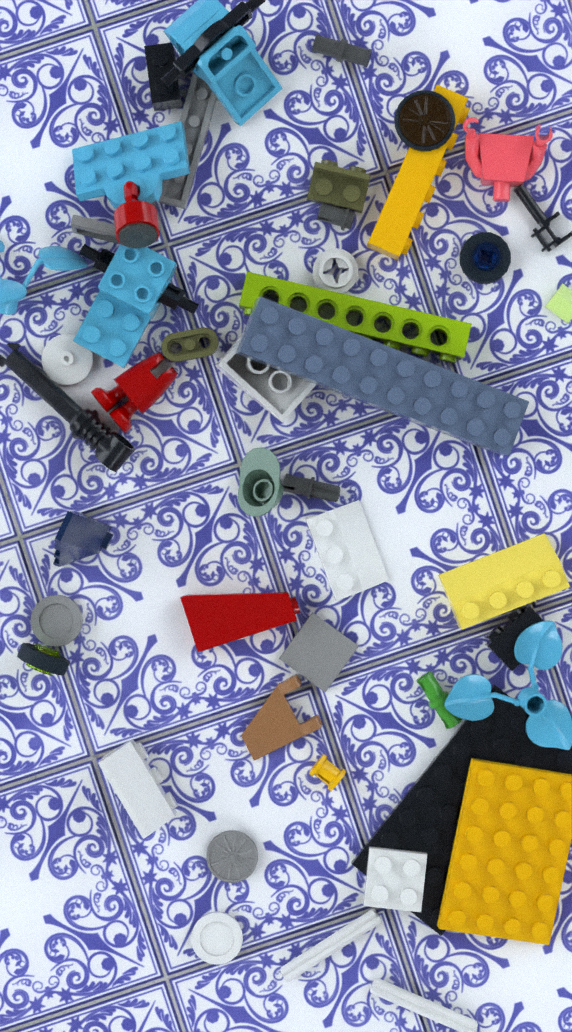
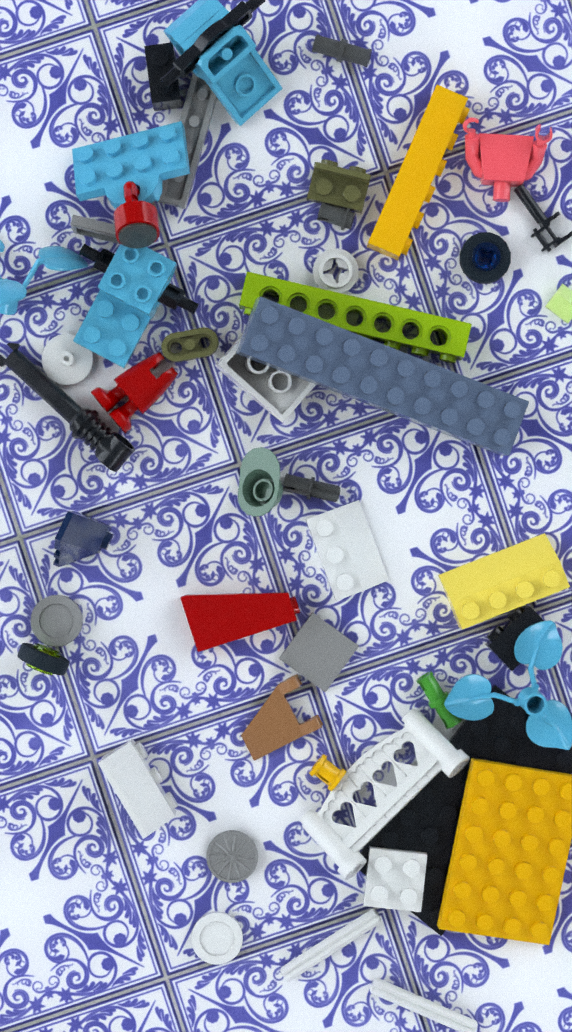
dark brown wheel [394,90,455,151] -> none
none -> white piece [300,709,470,880]

